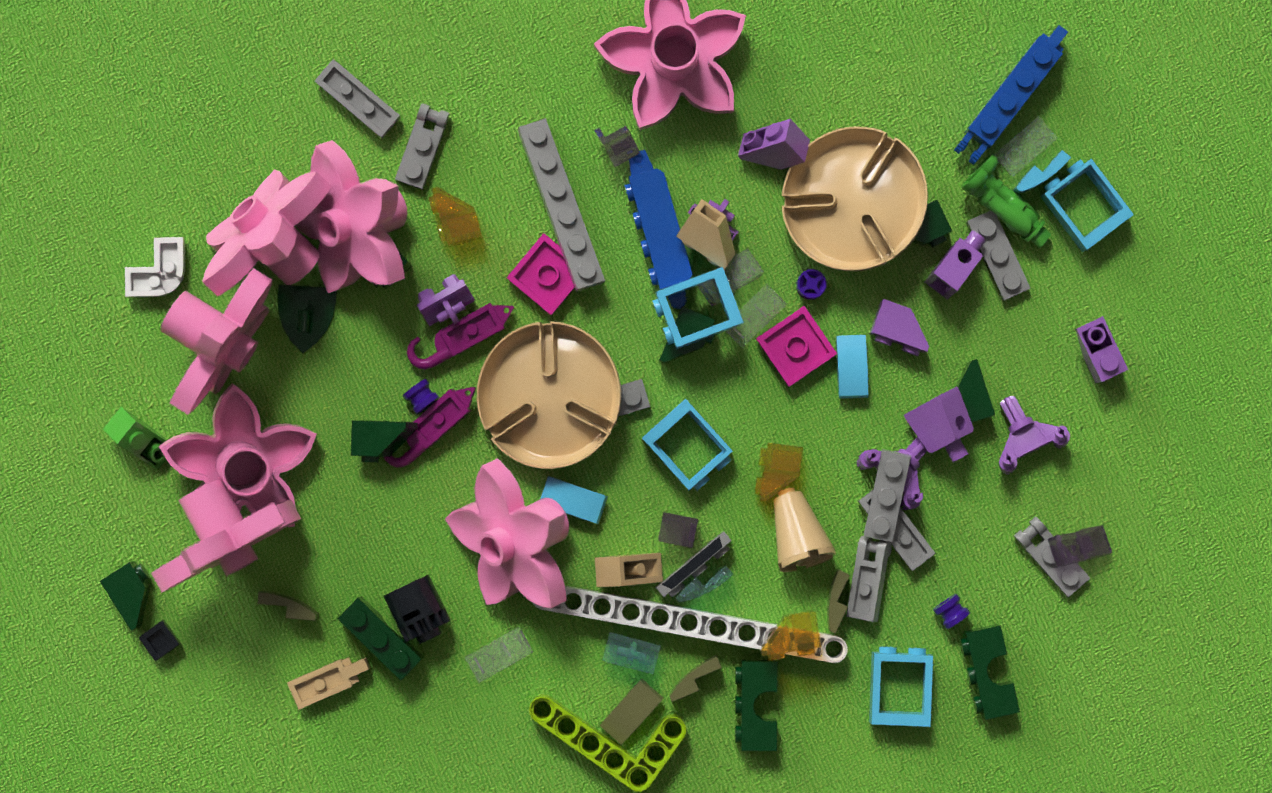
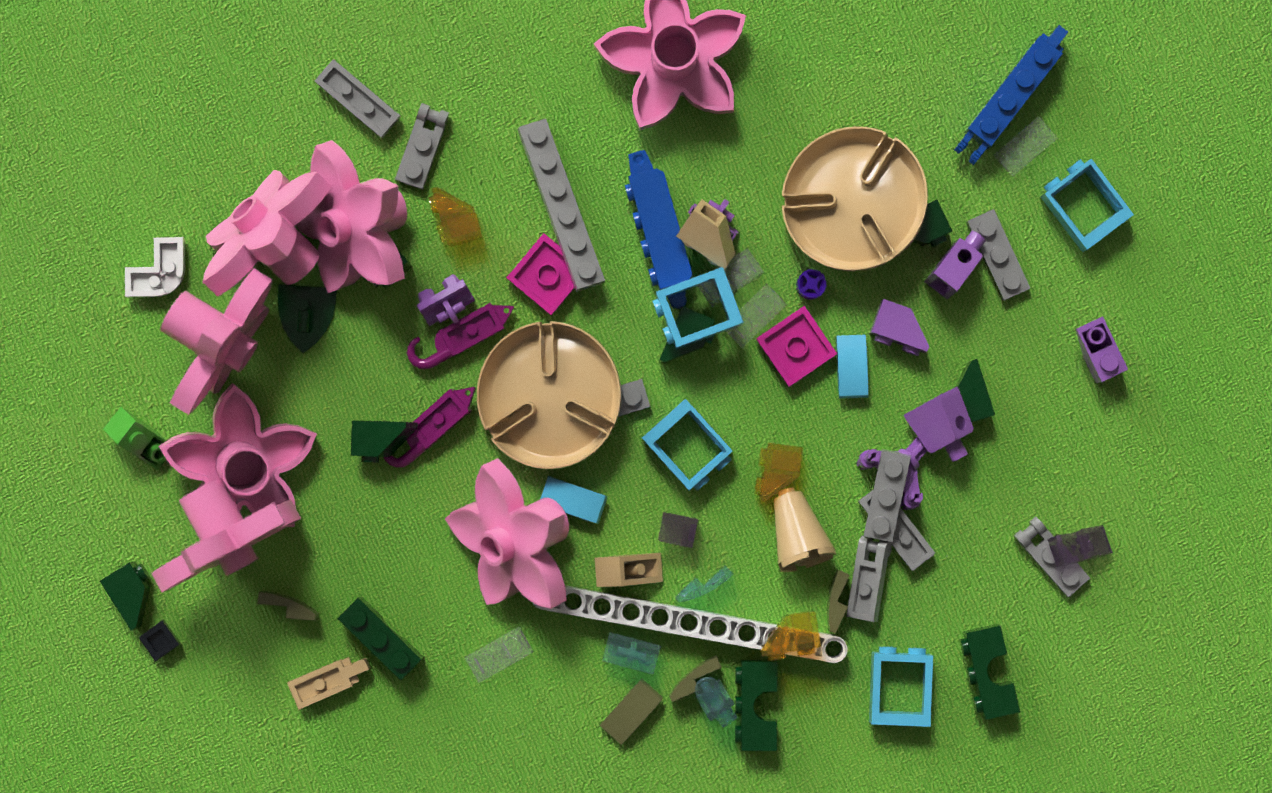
black gear [383,574,450,644] -> none
dark purple wheel [403,379,440,415] -> none
lime beam [529,694,686,792] -> none
panel [594,126,640,167] -> none
plate [656,531,732,597] -> none
medium lavender slope [738,119,810,170] -> none
dark purple wheel [933,593,970,629] -> none
bright green piece [961,153,1051,248] -> none
medium lavender axle [999,396,1070,474] -> none
medium azure slope [1013,150,1071,194] -> none
none -> clear light blue hips [695,677,737,727]

